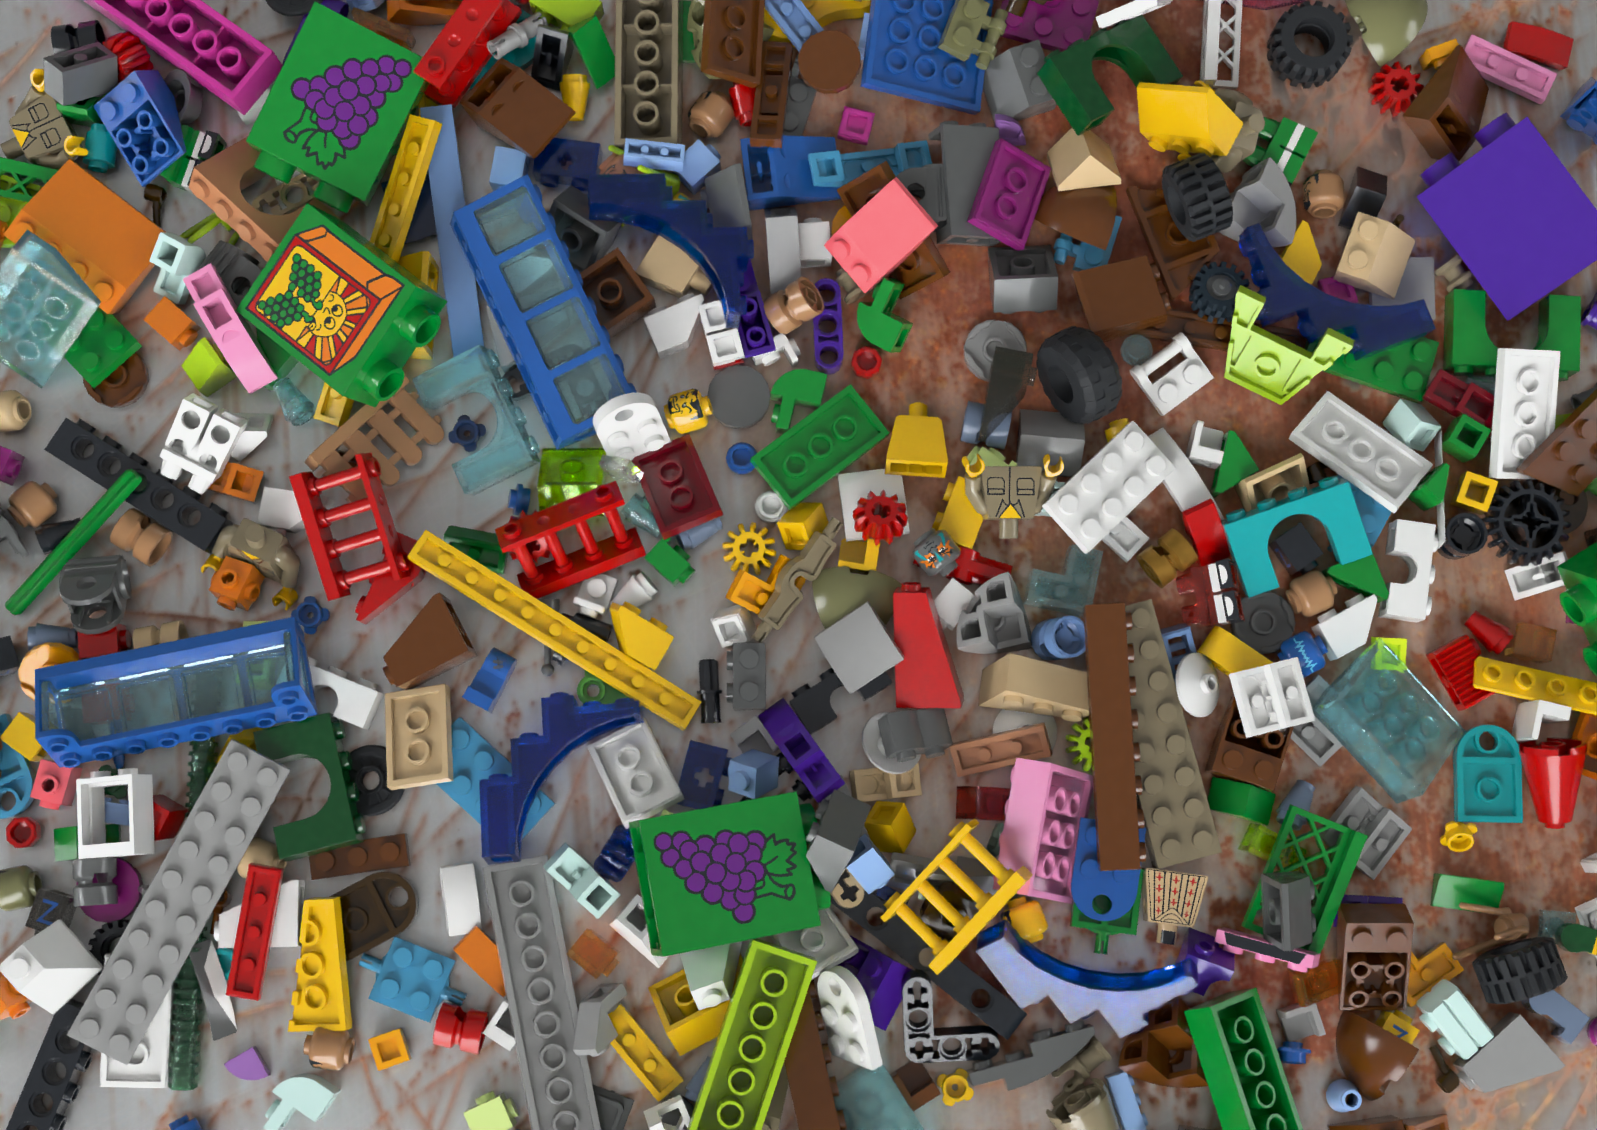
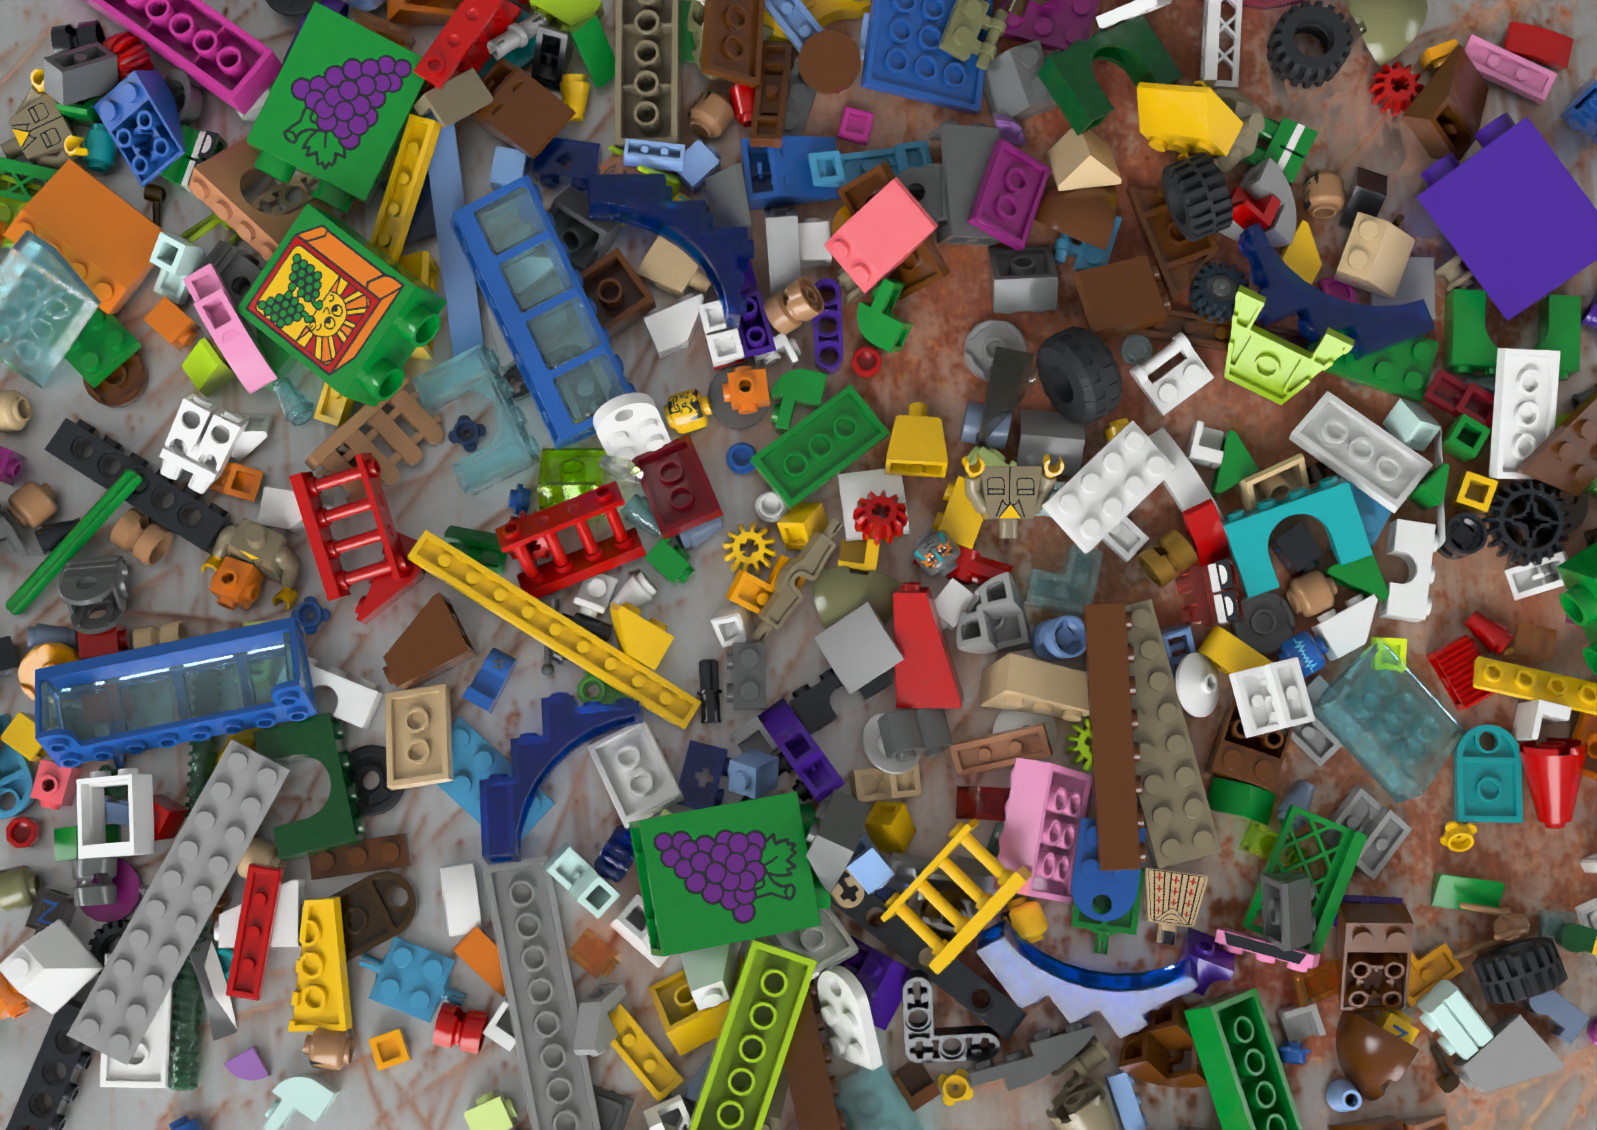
none -> dark tan panel [413,68,494,128]
none -> orange brick [722,366,770,414]
none -> red panel [1230,186,1281,234]

